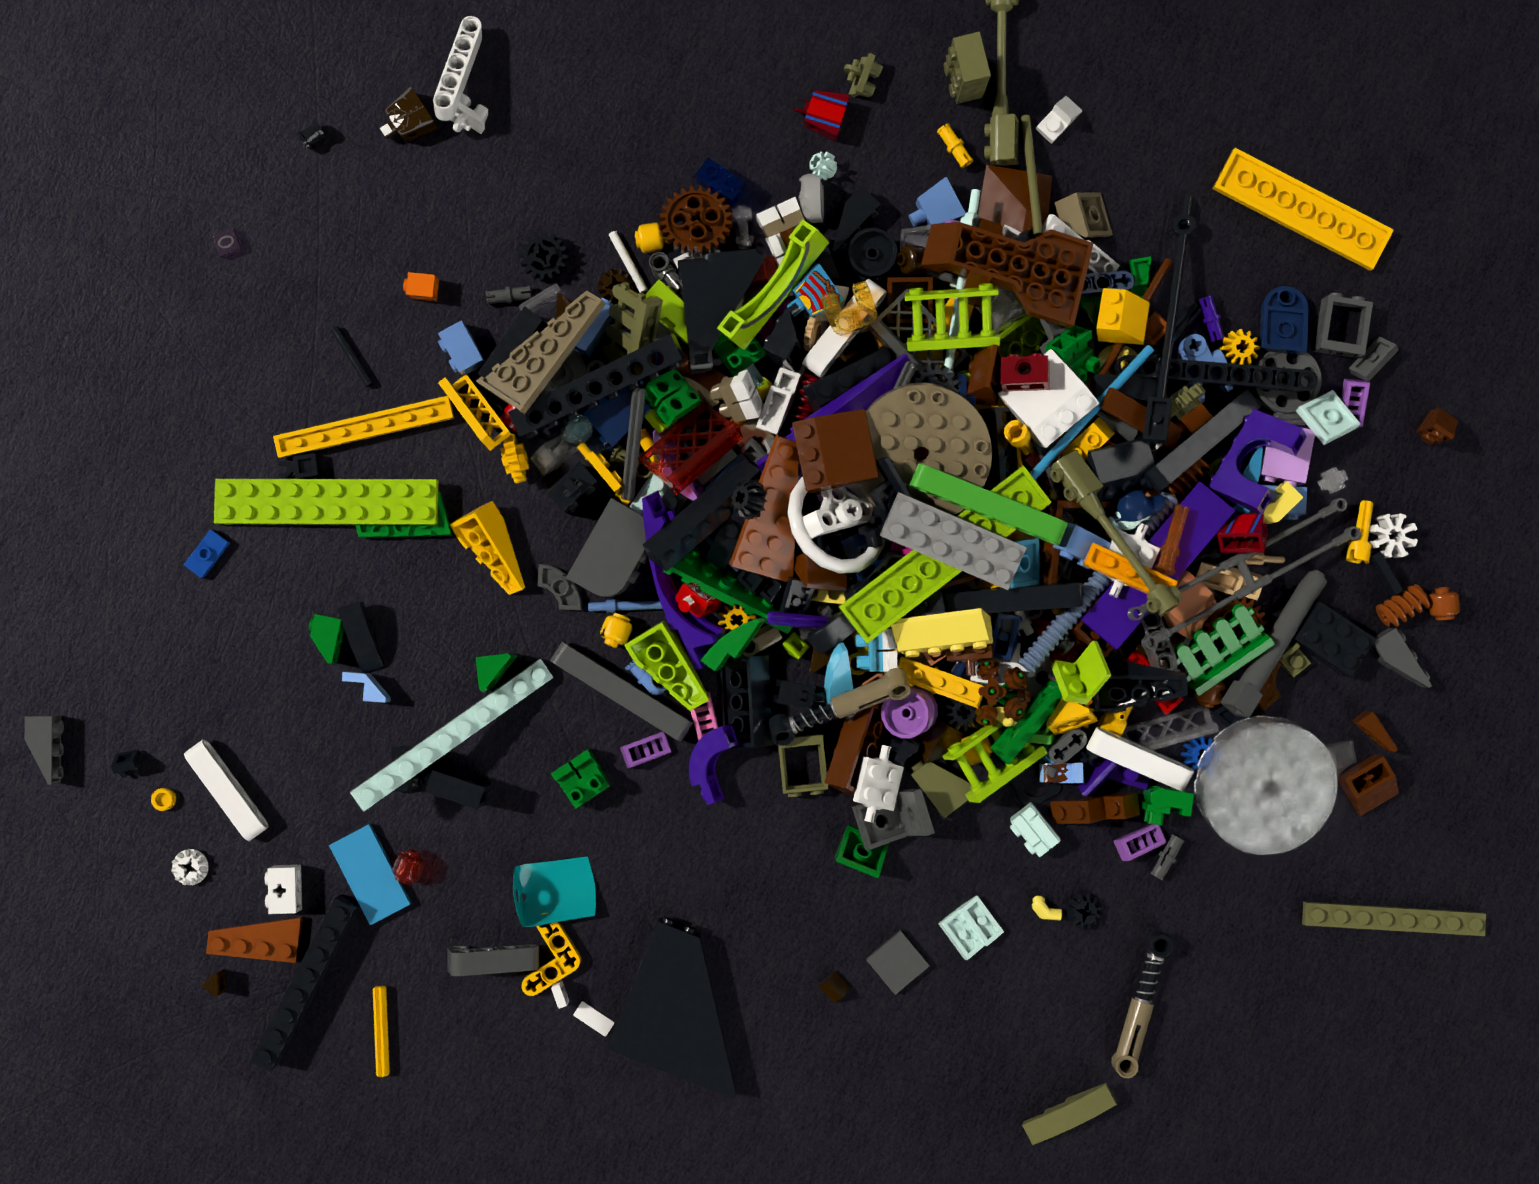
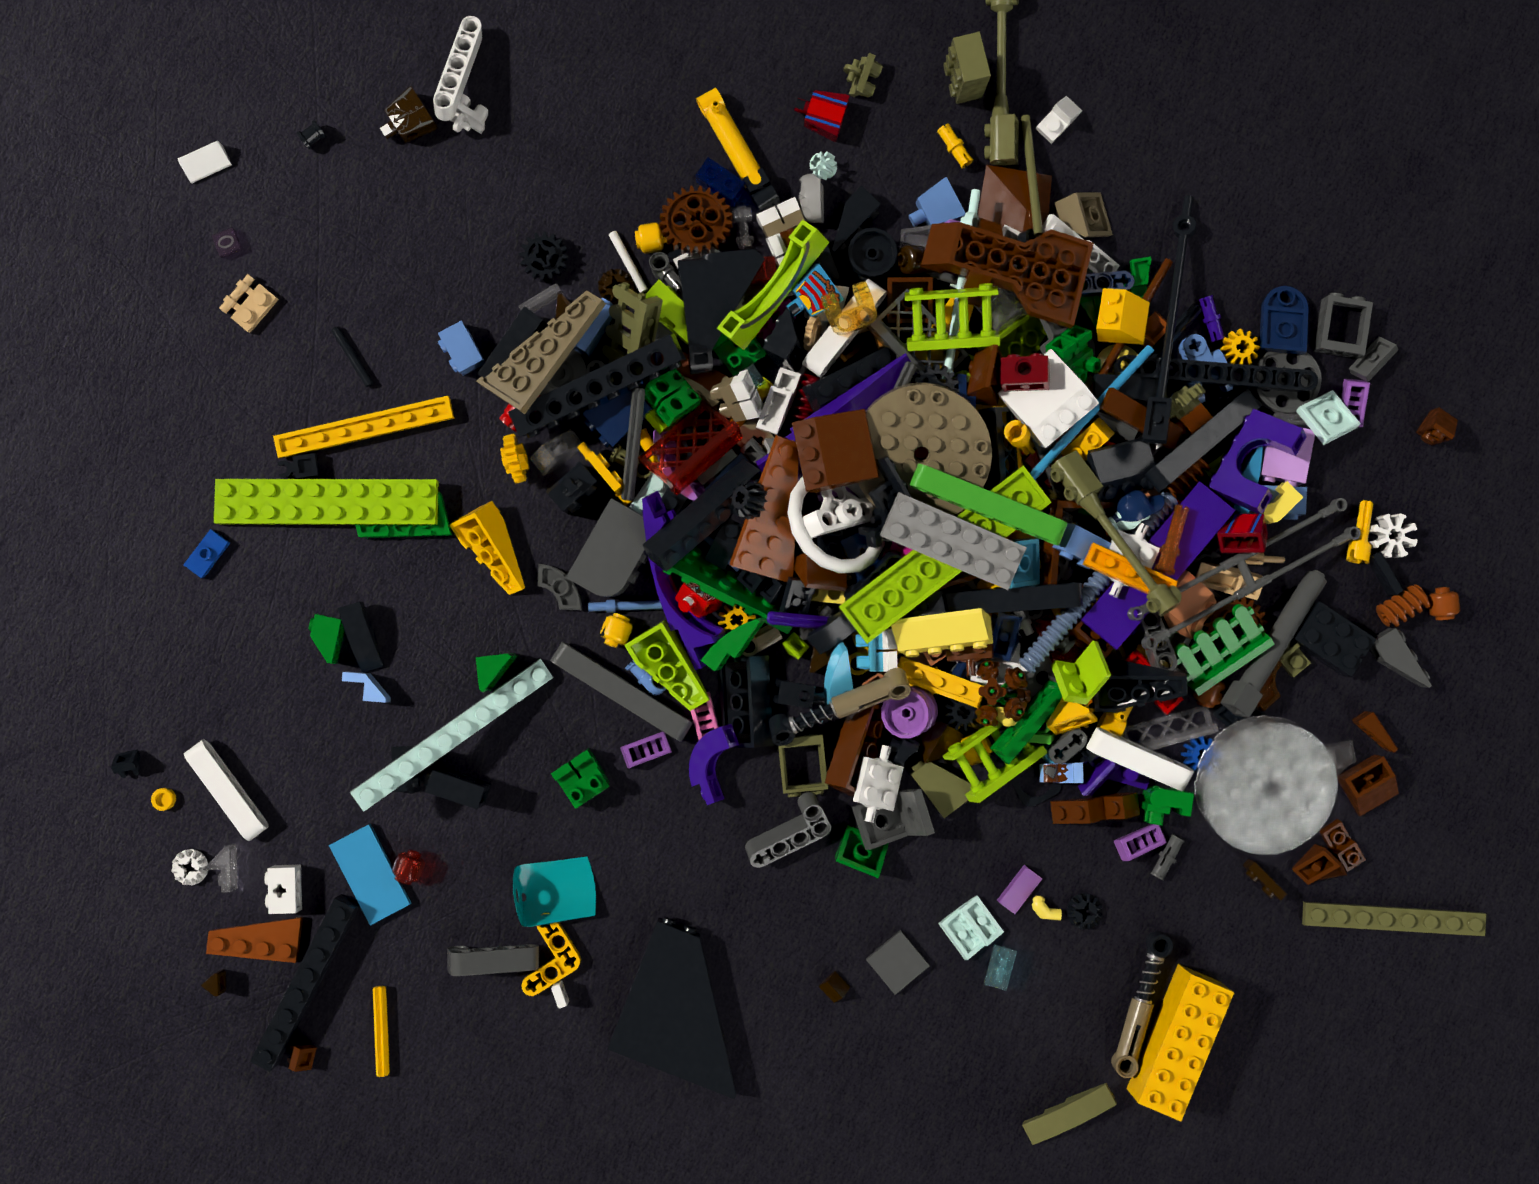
dark grey slope [24,715,64,785] -> none
orange brick [403,272,439,302] -> none
yellow fence [438,374,512,451] -> none
dark grey pin [486,286,533,305] -> none
clear light blue head [560,414,593,444] -> none
white sticker [573,1001,614,1037] -> none
light aqua brick [1010,802,1061,857] -> none
yellow plate [1212,148,1393,271] -> none
clear gear [1317,467,1349,494] -> none
none -> white slope [178,141,232,184]
none -> clear slope [203,844,238,892]
none -> tan plate [219,274,279,333]
none -> reddish brown tile [287,1045,317,1072]
none -> yellow piece [696,88,781,213]
none -> dark grey beam [745,792,831,868]
none -> clear light blue hips [984,944,1017,991]
none -> medium lavender slope [997,865,1042,914]
none -> yellow brick [1127,964,1234,1121]
none -> dark brown plate [1243,859,1287,901]
none -> reddish brown slope [1292,844,1347,885]
none -> reddish brown slope [1319,819,1366,872]

